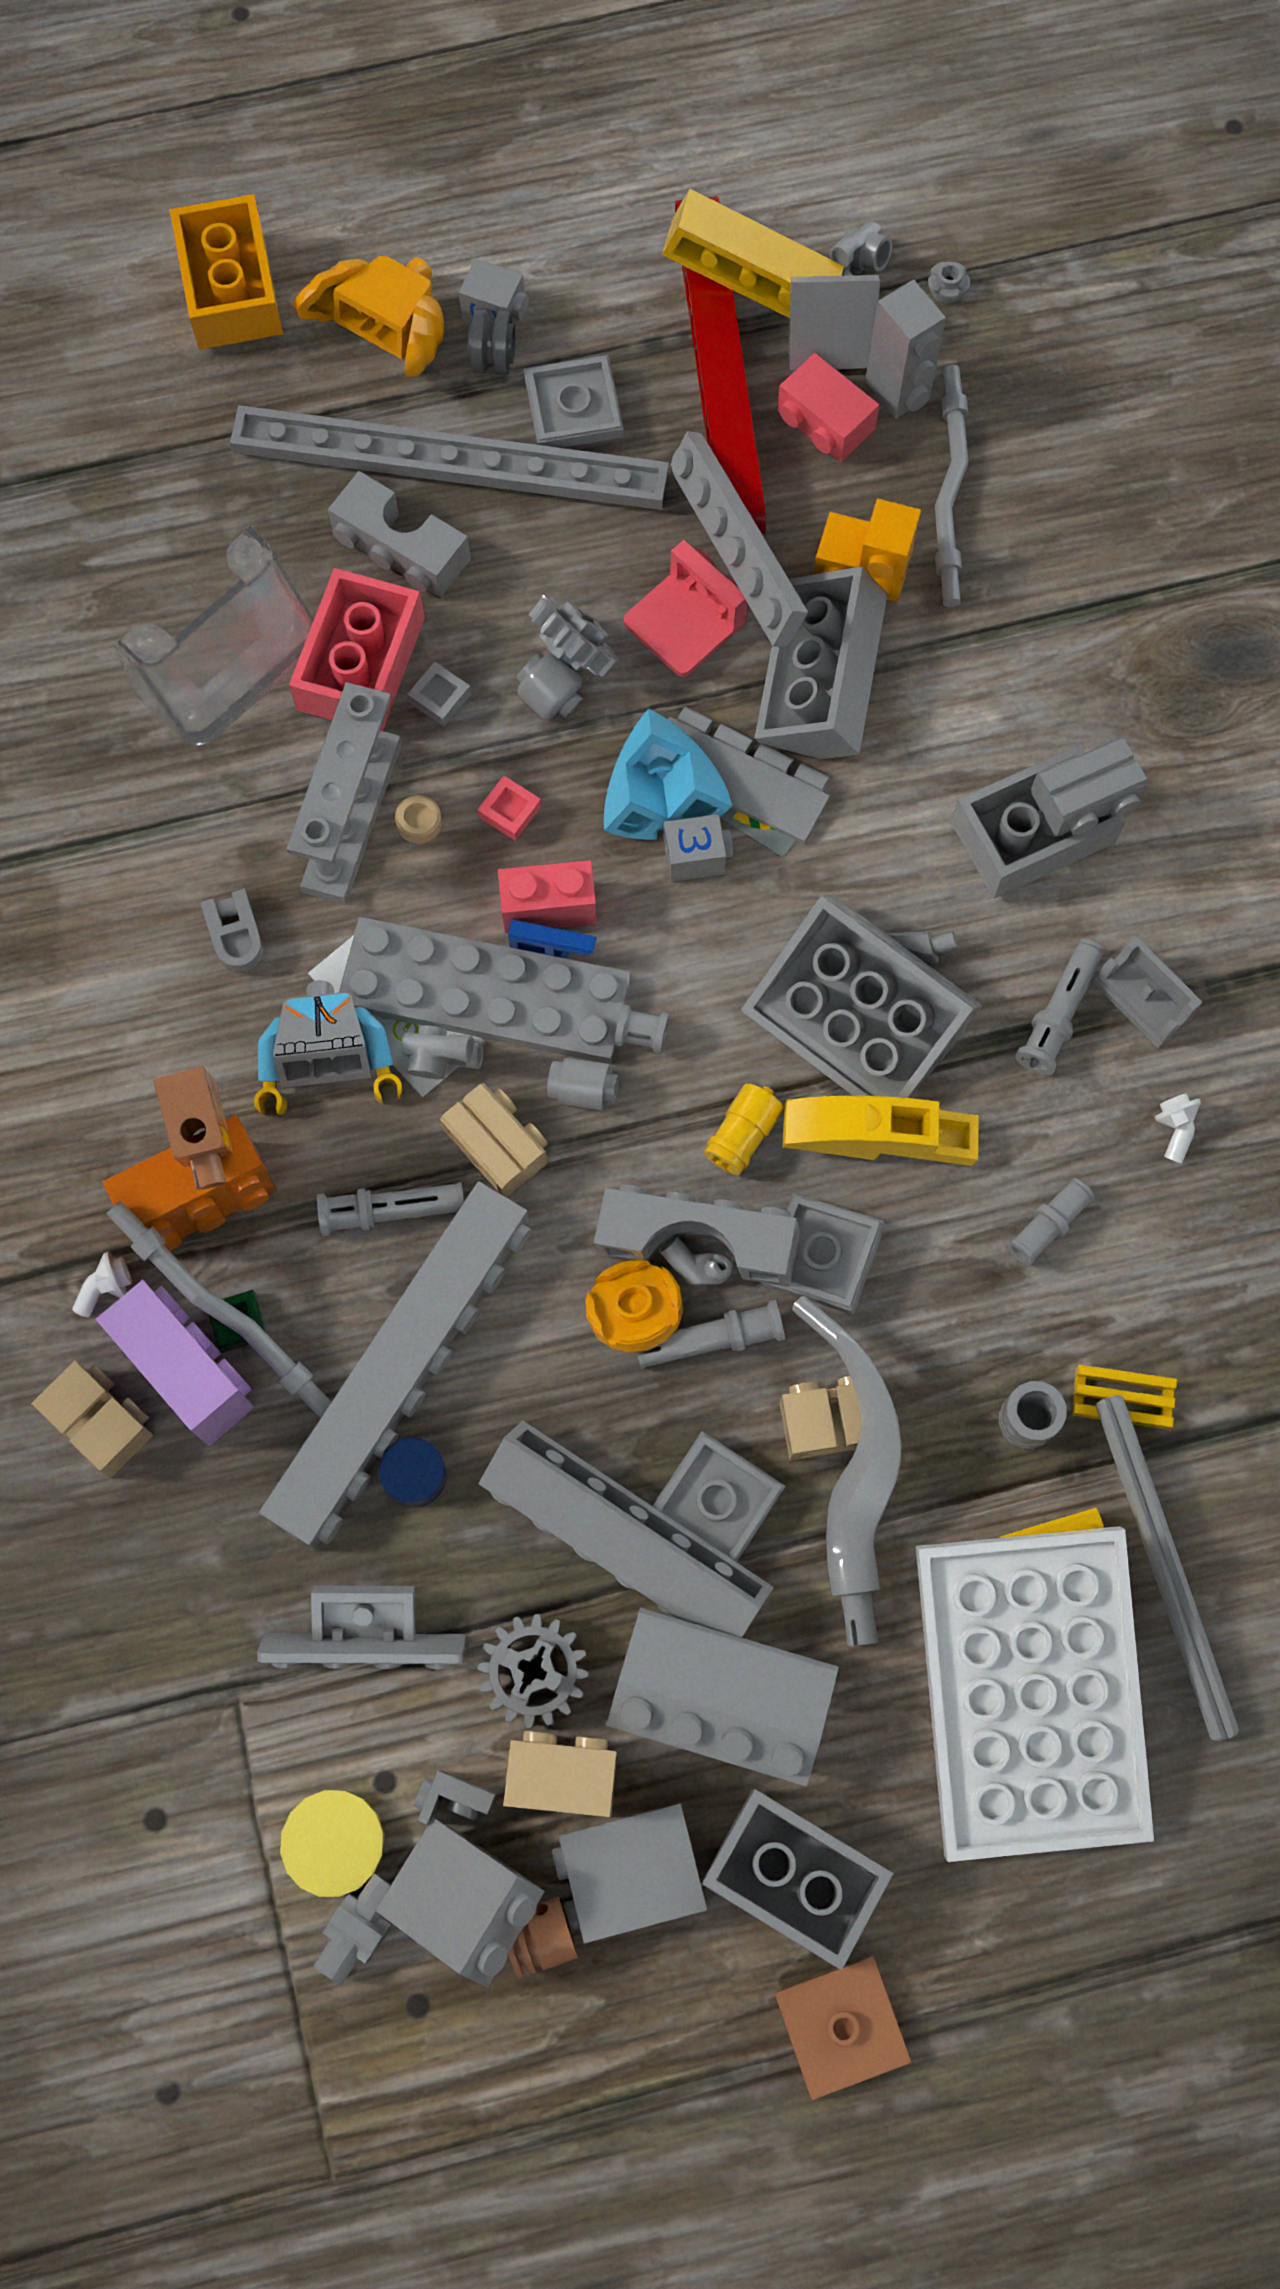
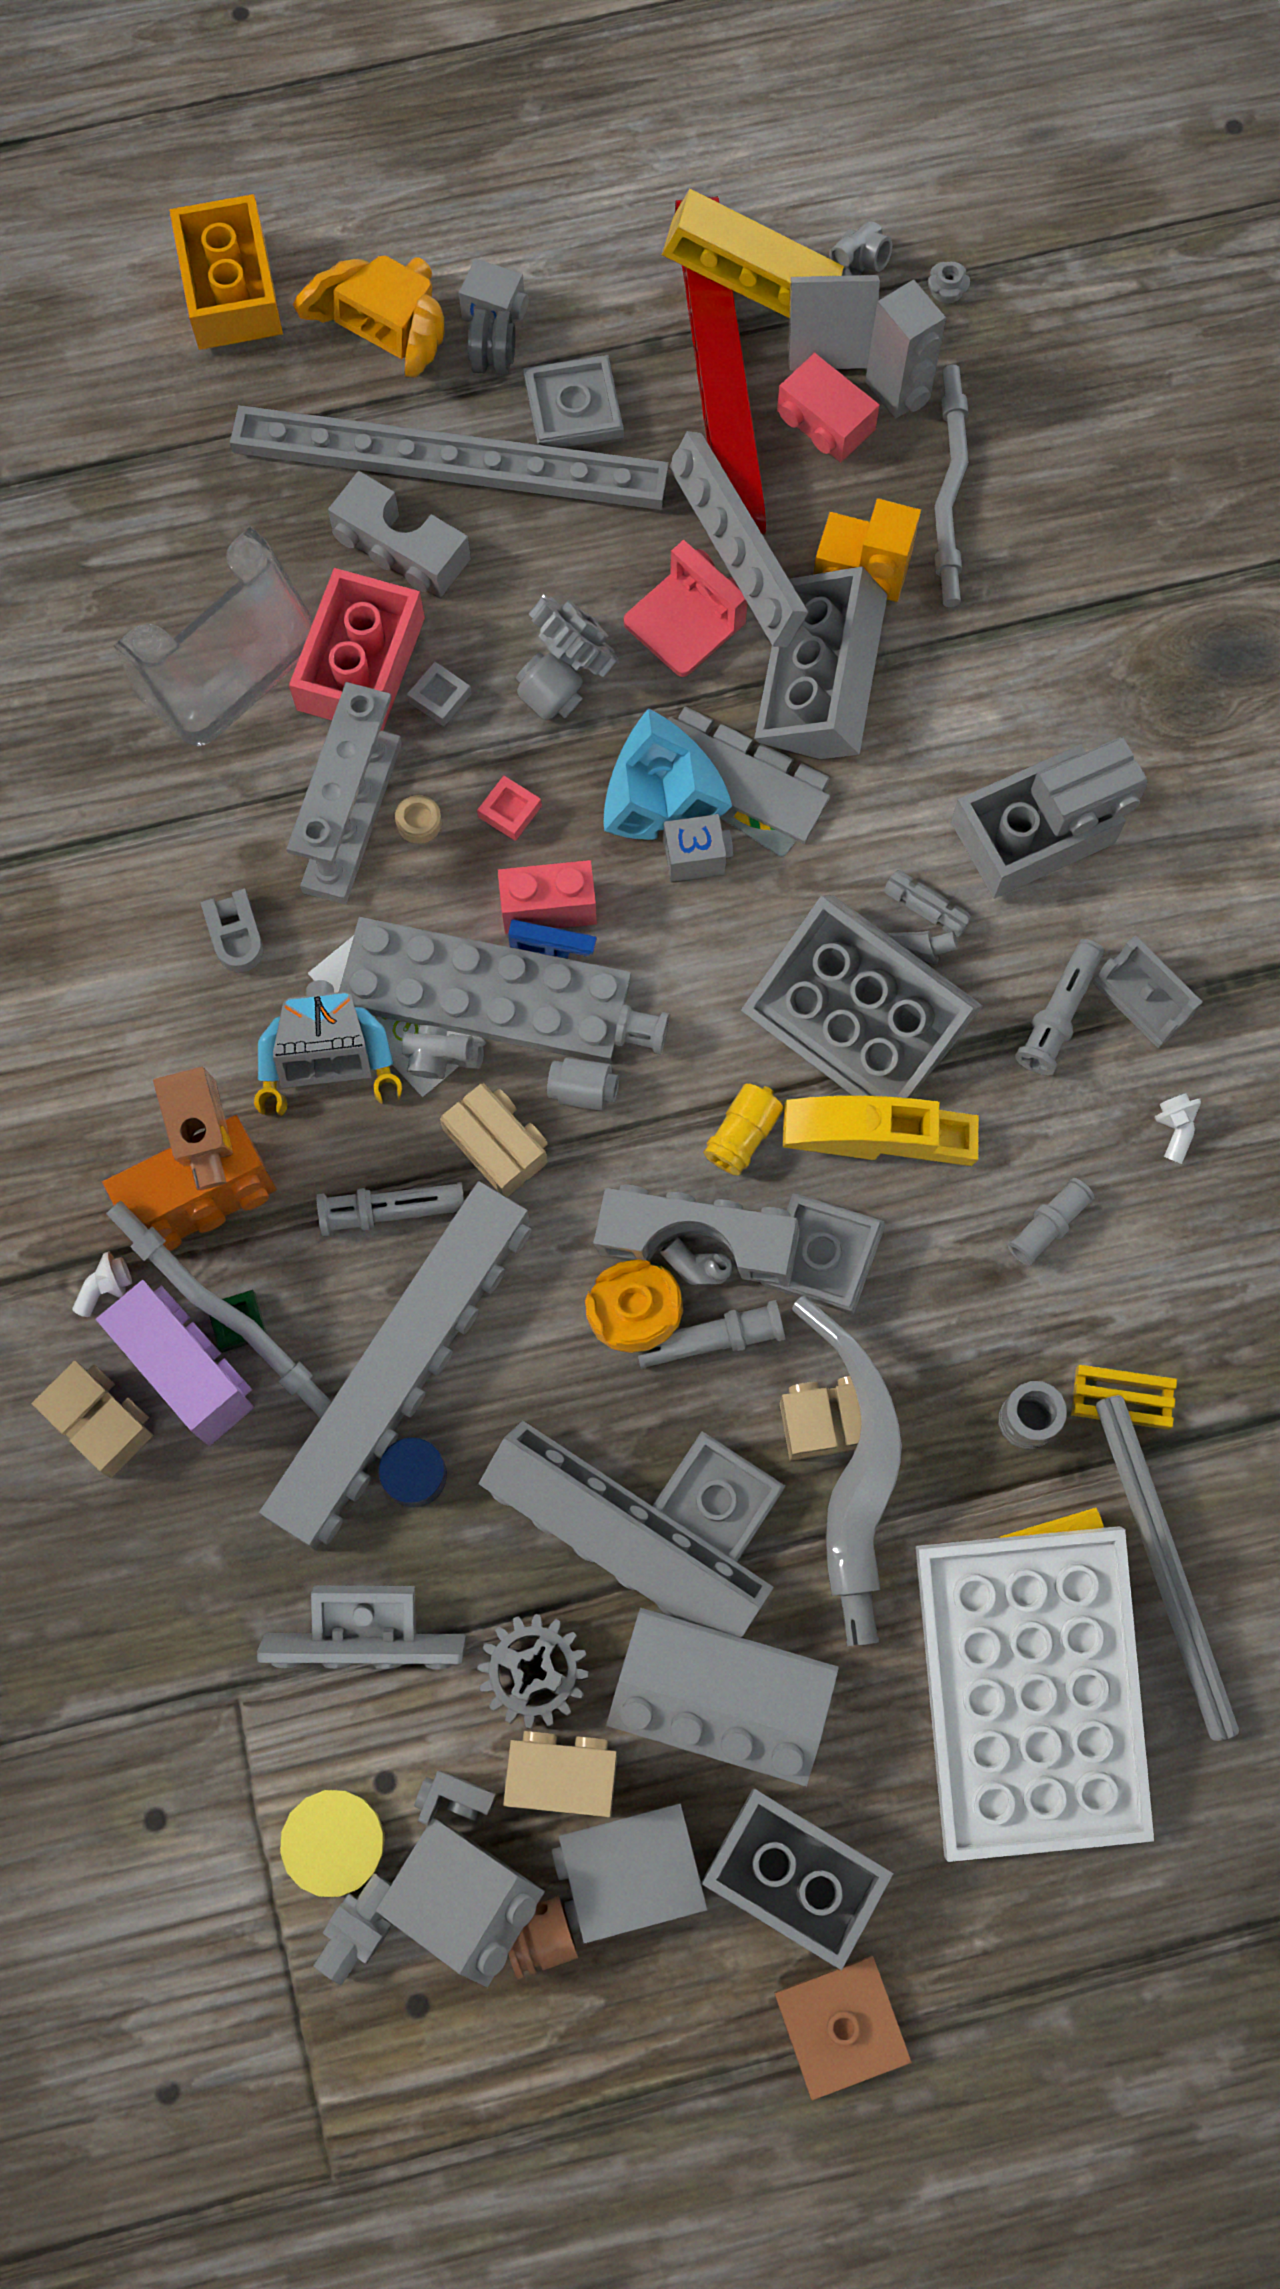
none -> light grey axle [884,870,971,937]

